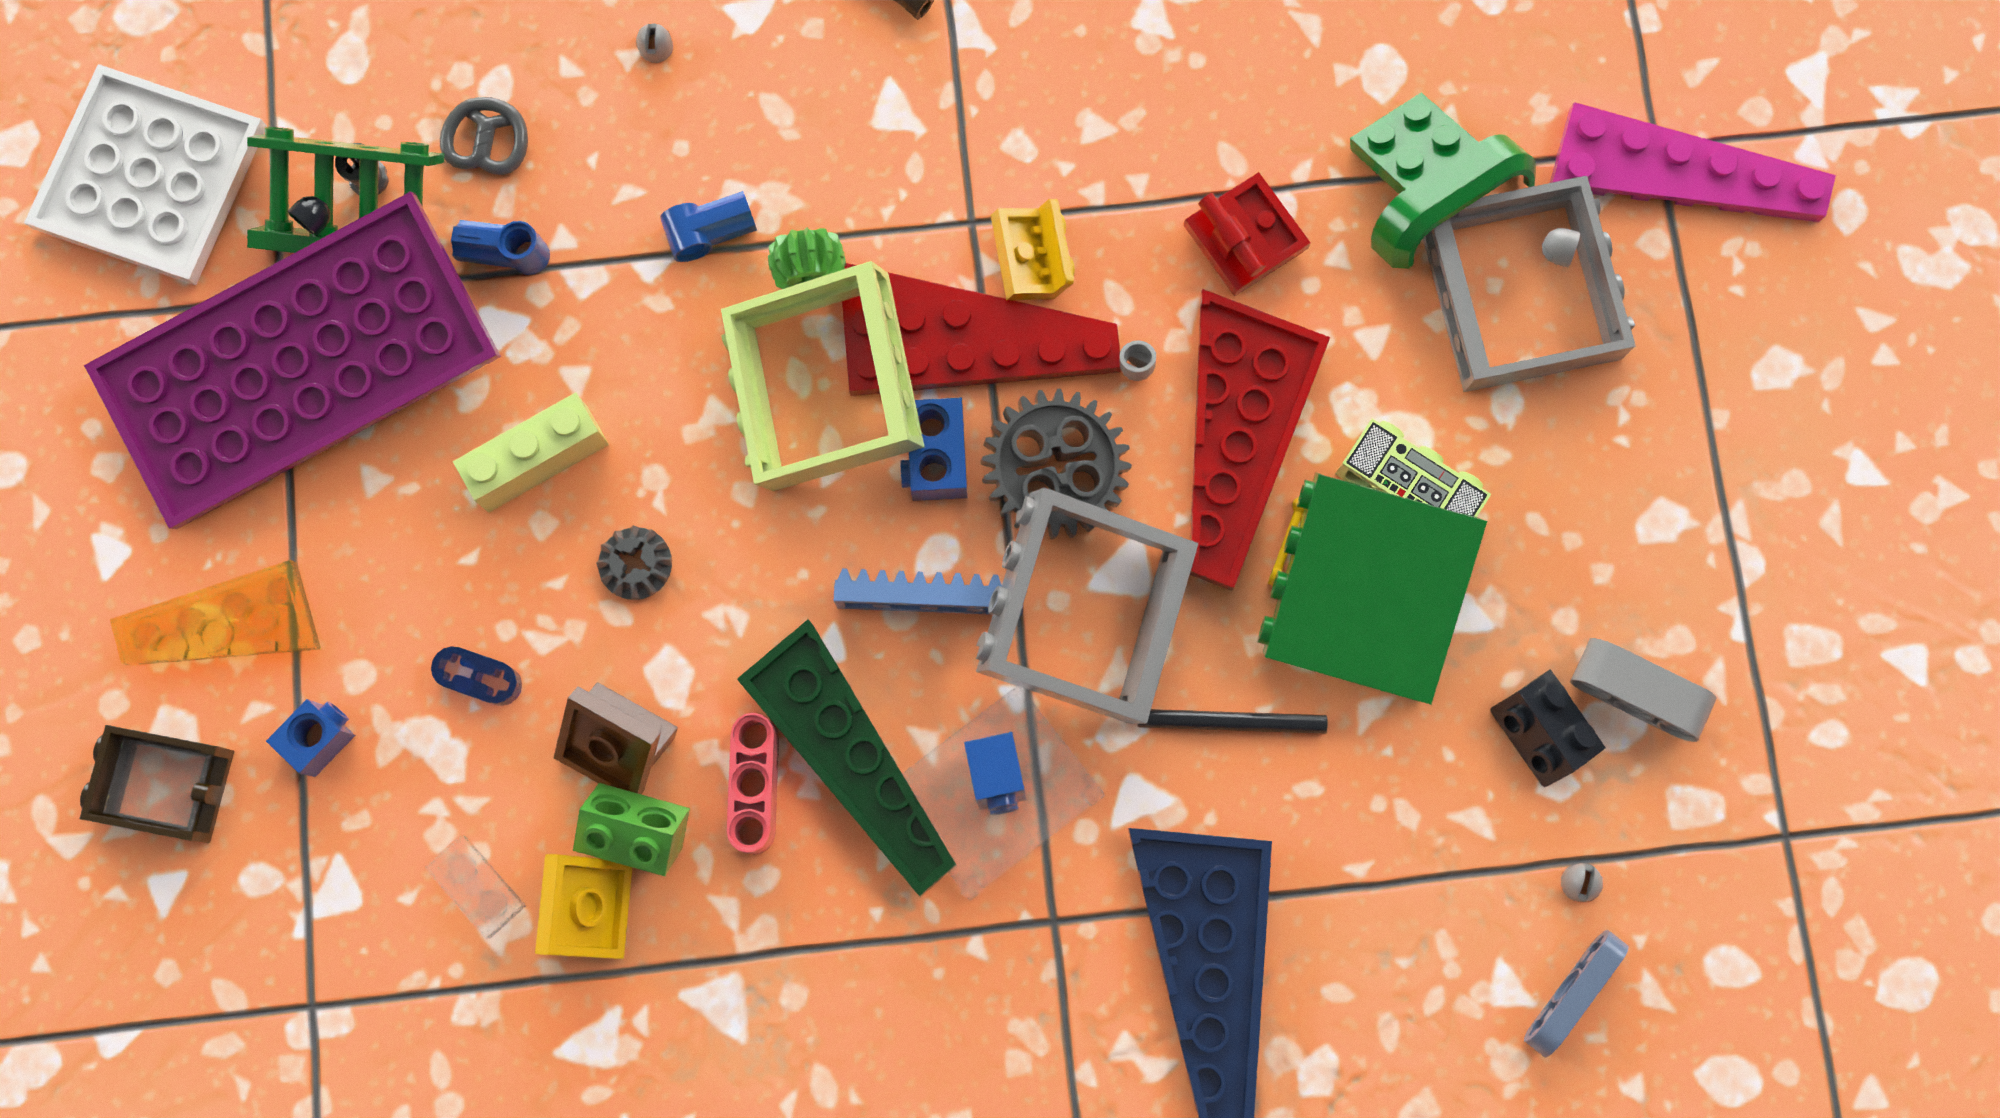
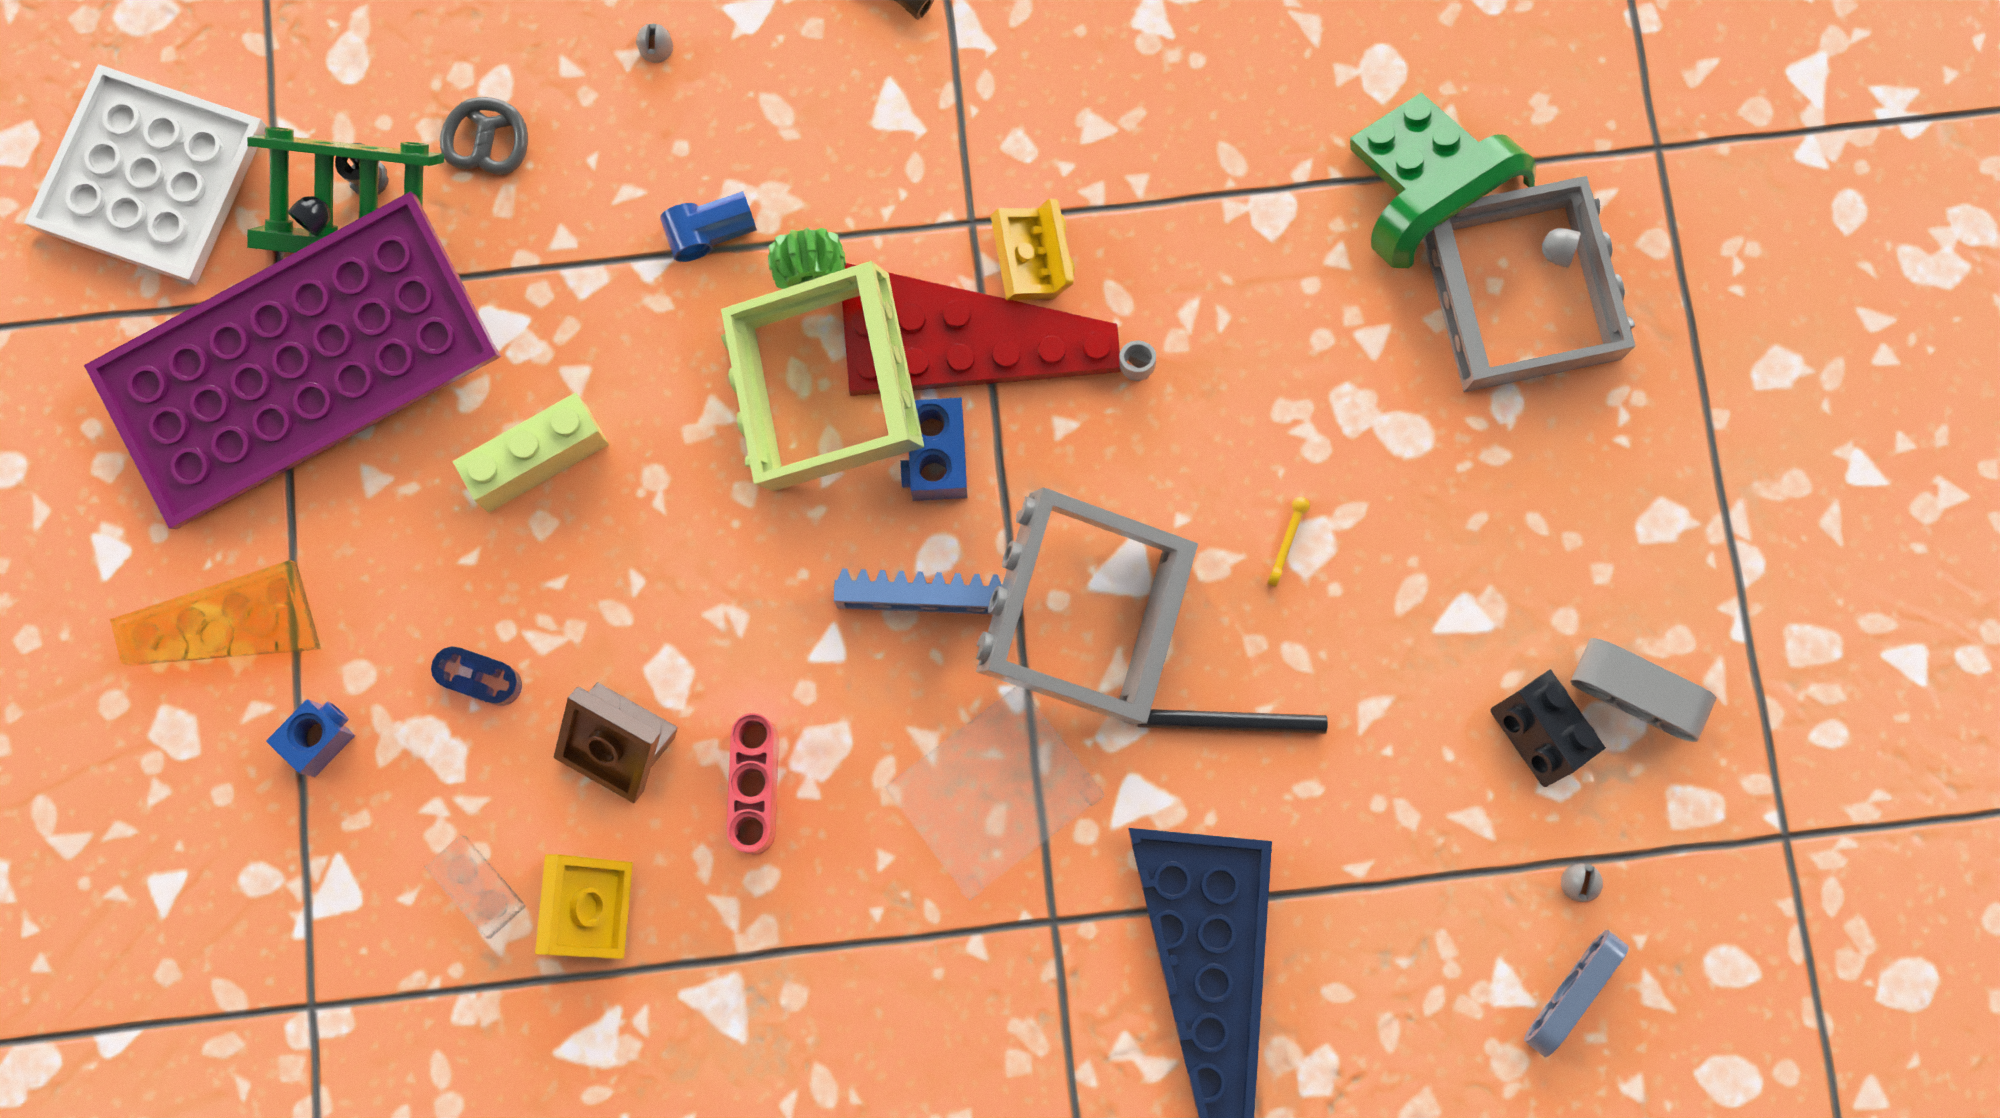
window [79,725,234,843] -> none
blue piece [451,220,550,275] -> none
bright green brick [573,783,690,876] -> none
dark grey gear [596,525,672,600] -> none
dark green wing [737,619,957,897] -> none
blue brick [964,732,1026,815] -> none
dark grey gear [980,389,1132,540] -> none
red plate [1183,172,1311,296] -> none
red wing [1190,289,1331,591] -> none
green panel [1257,472,1488,705] -> none
brick [1335,418,1491,517] -> none
dark pink wing [1550,102,1836,222] -> none

